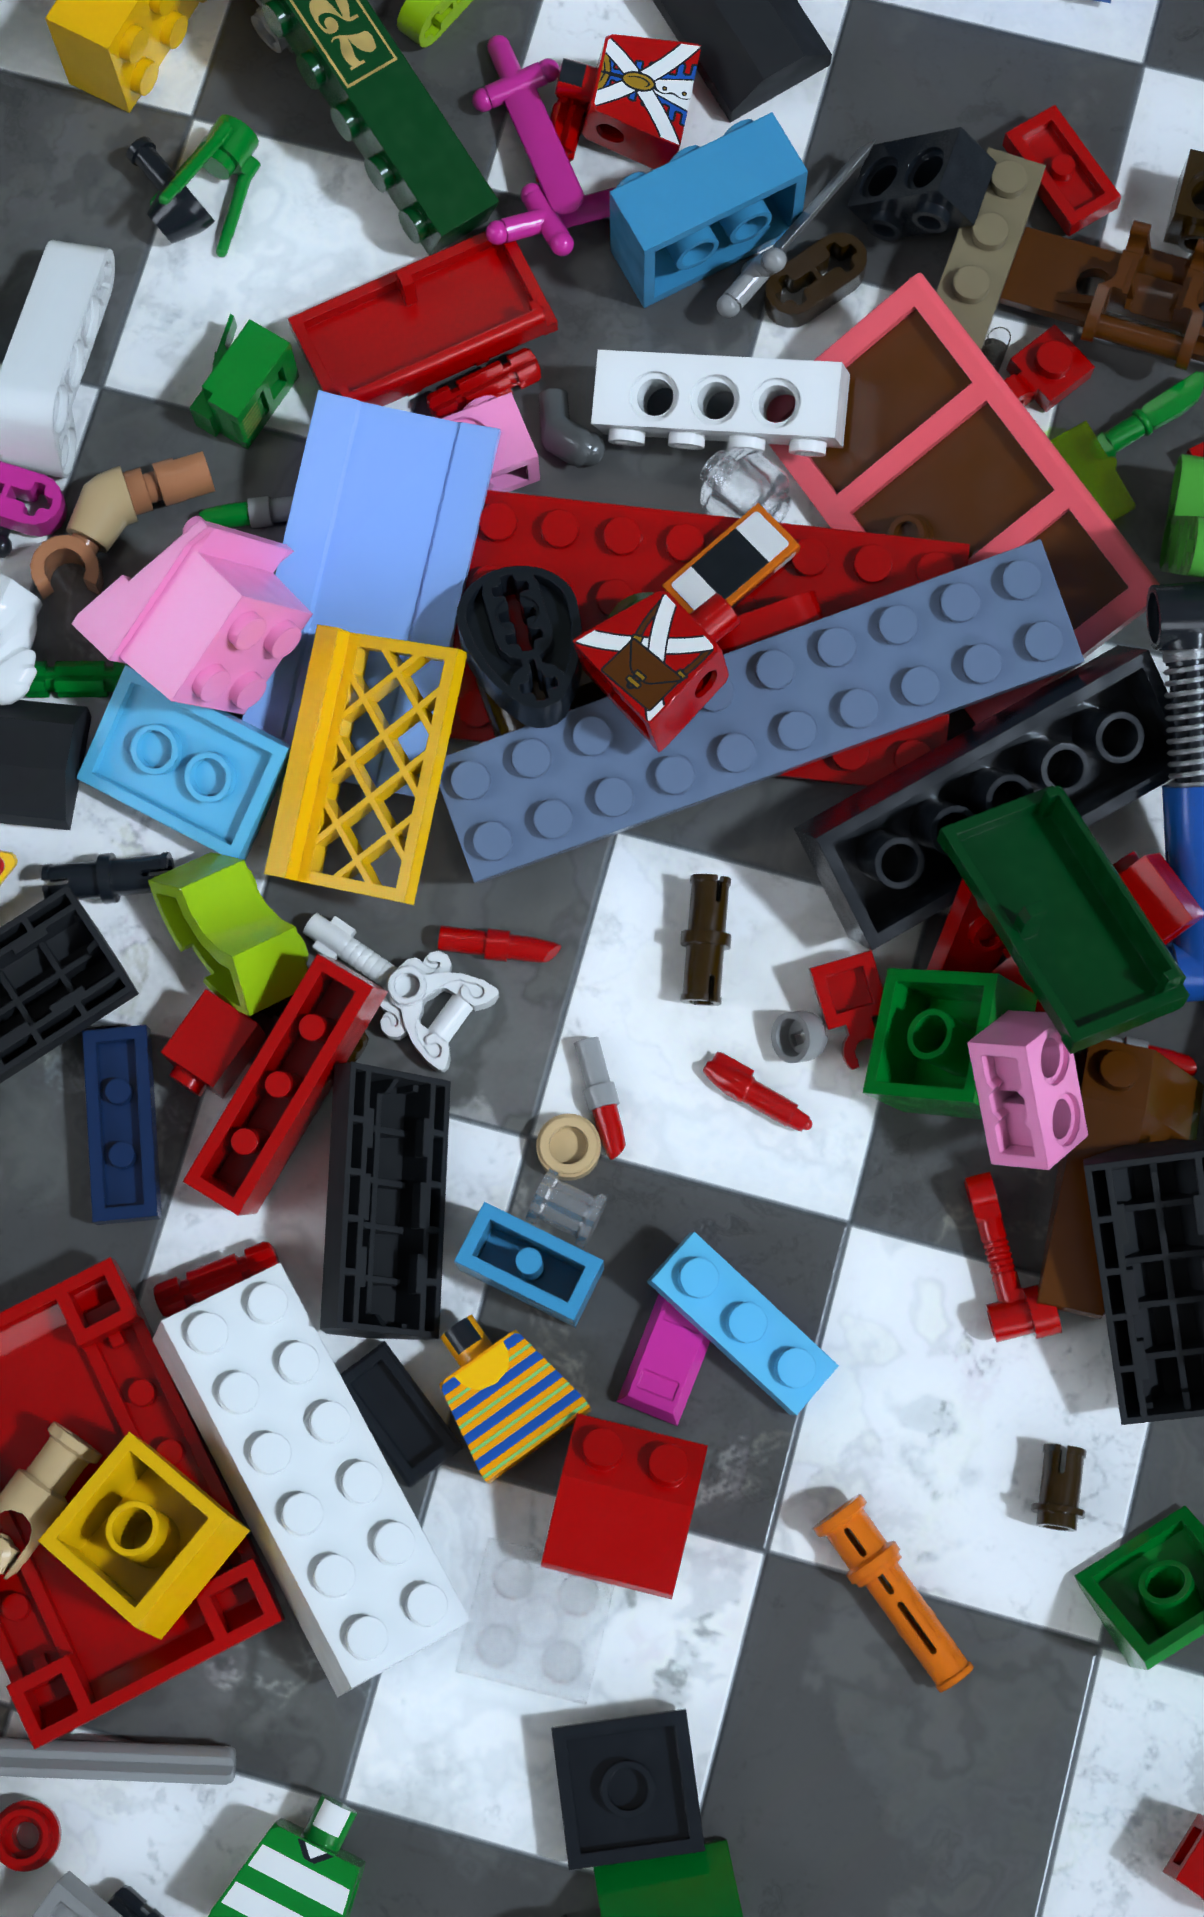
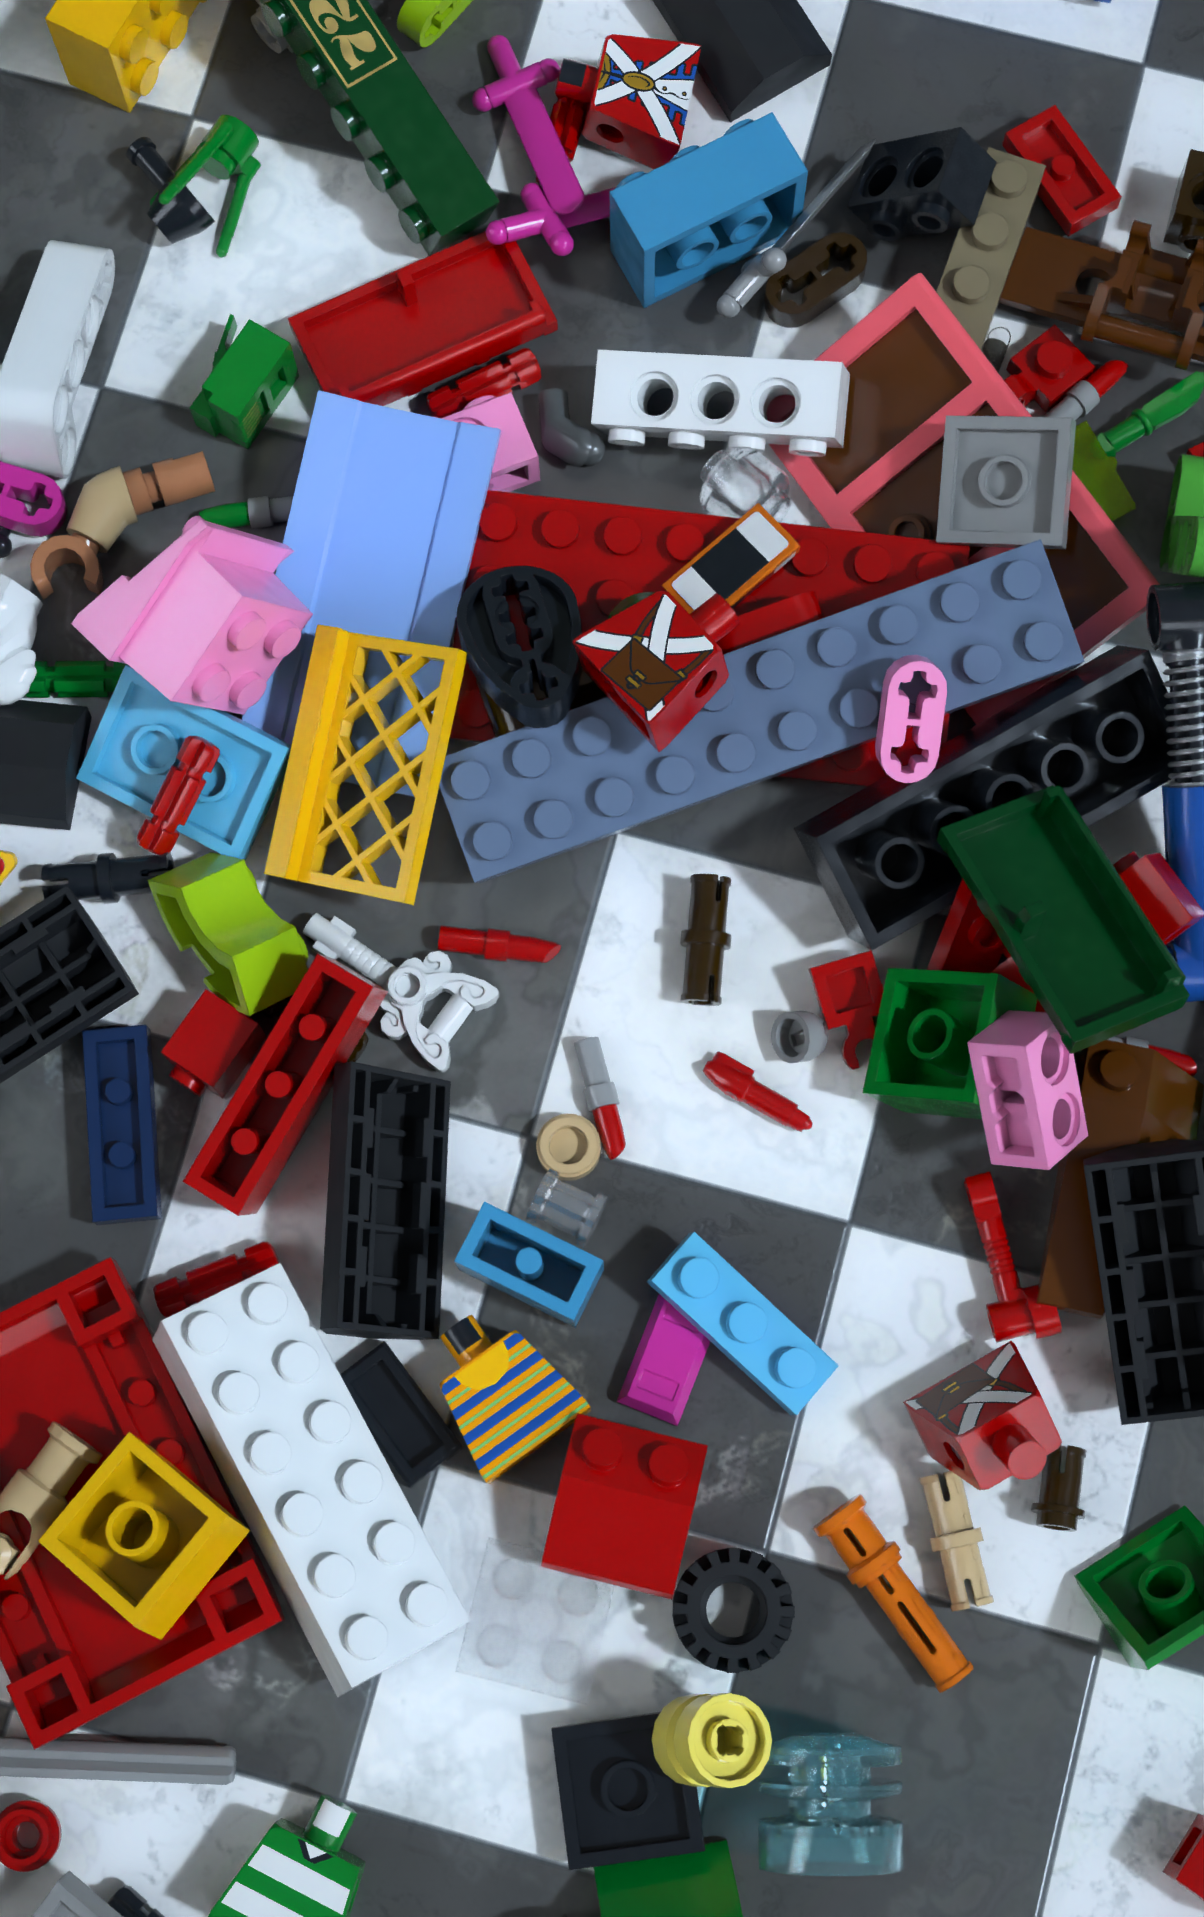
none -> red axle [136,736,220,855]
none -> light yellow wheel [651,1693,772,1788]
none -> black tyre [672,1548,795,1673]
none -> clear light blue wheel [757,1732,904,1876]
none -> bright pink beam [875,655,947,783]
none -> red torso [903,1341,1062,1490]
none -> tan pin [919,1471,994,1612]
none -> light grey plate [936,416,1076,549]
none -> piece [1043,360,1128,420]

